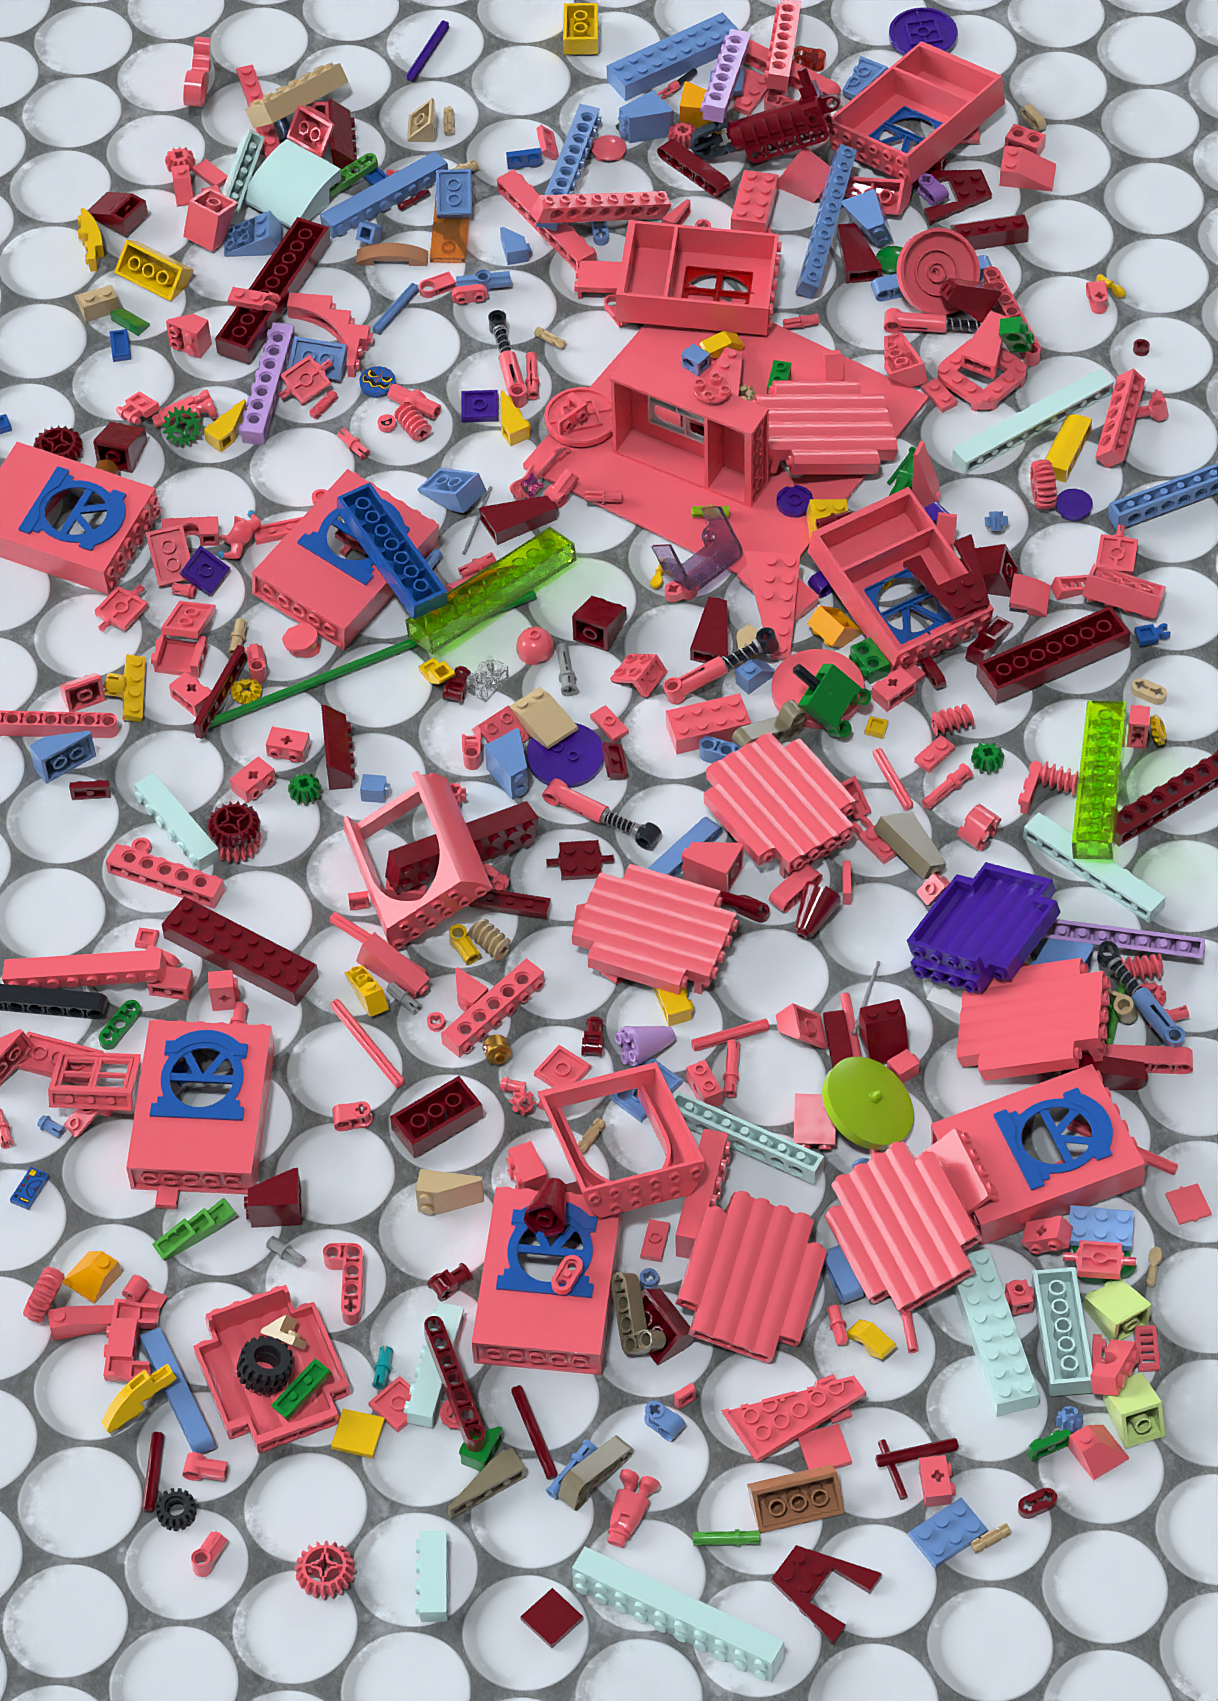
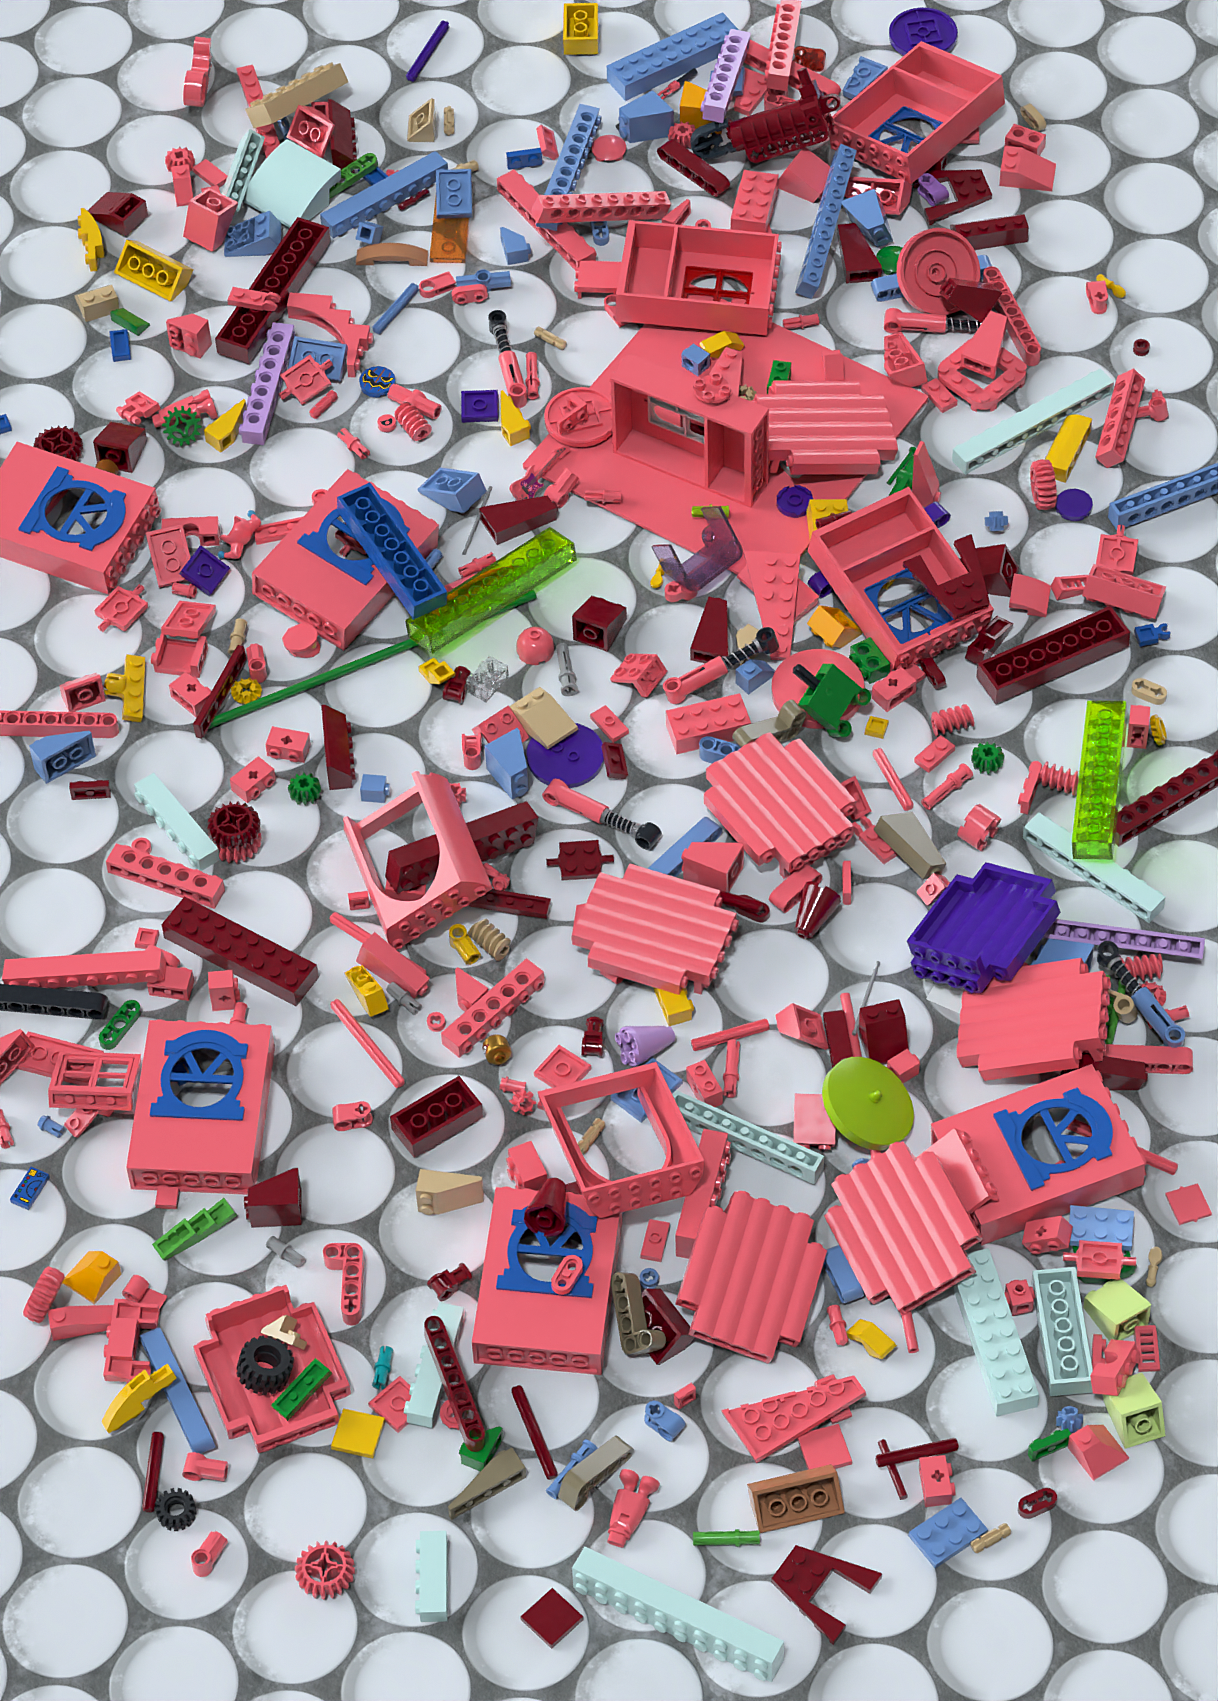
coral slope [936,512,957,550] -> none
green brick [999,316,1035,353] -> none

